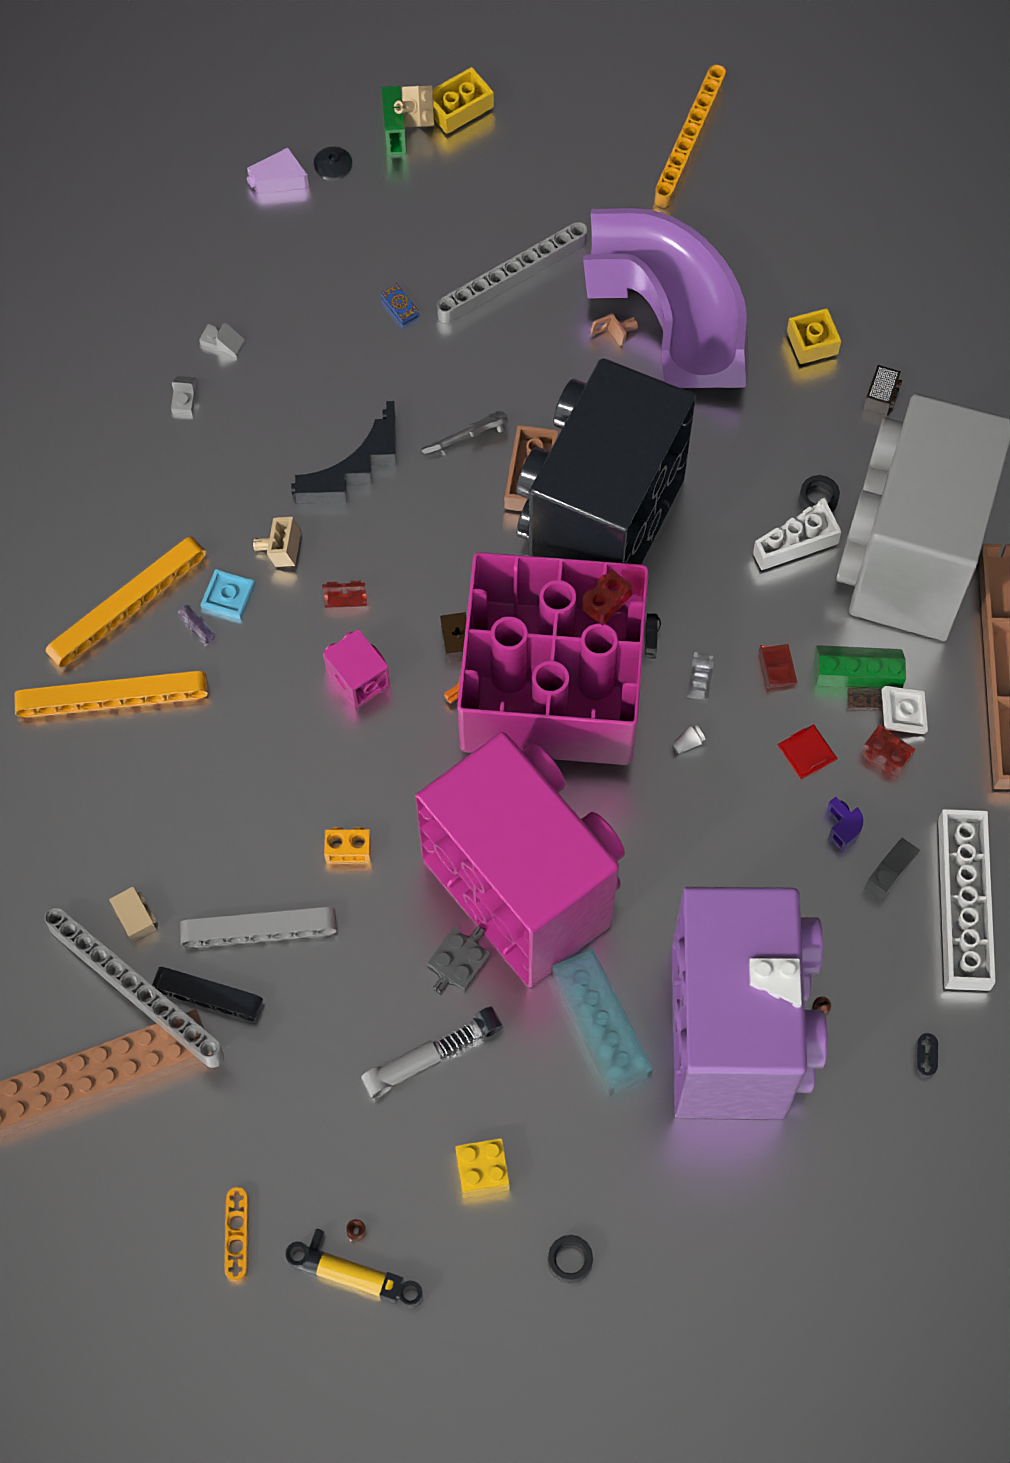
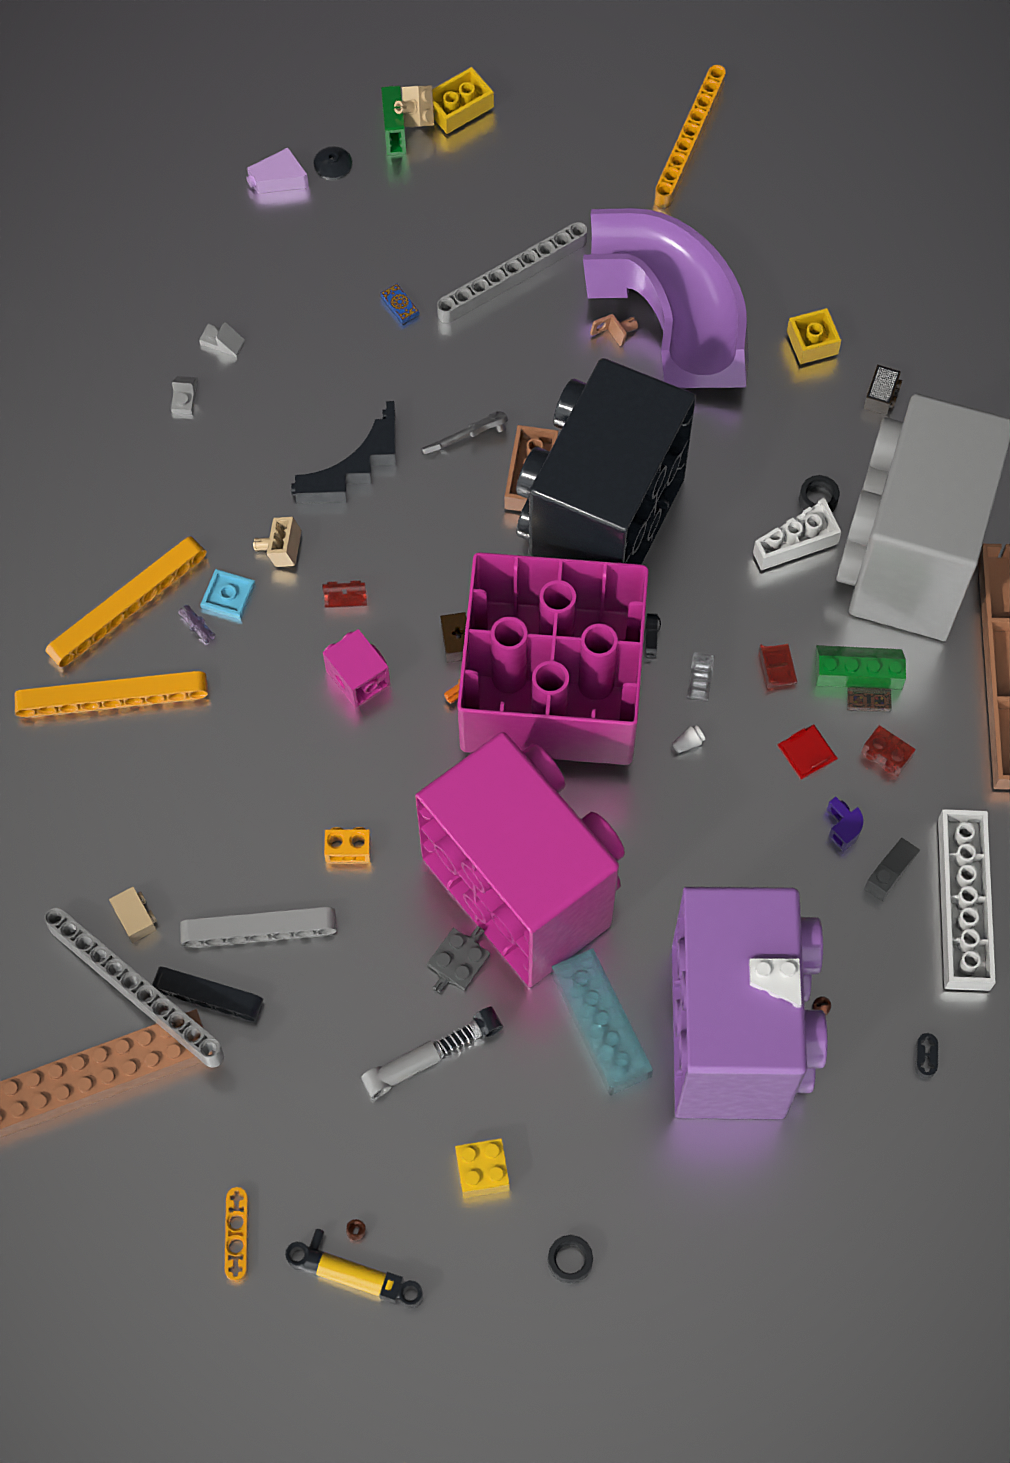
clear red brick [582,570,633,626] -> none
white plate [882,686,928,734] -> none

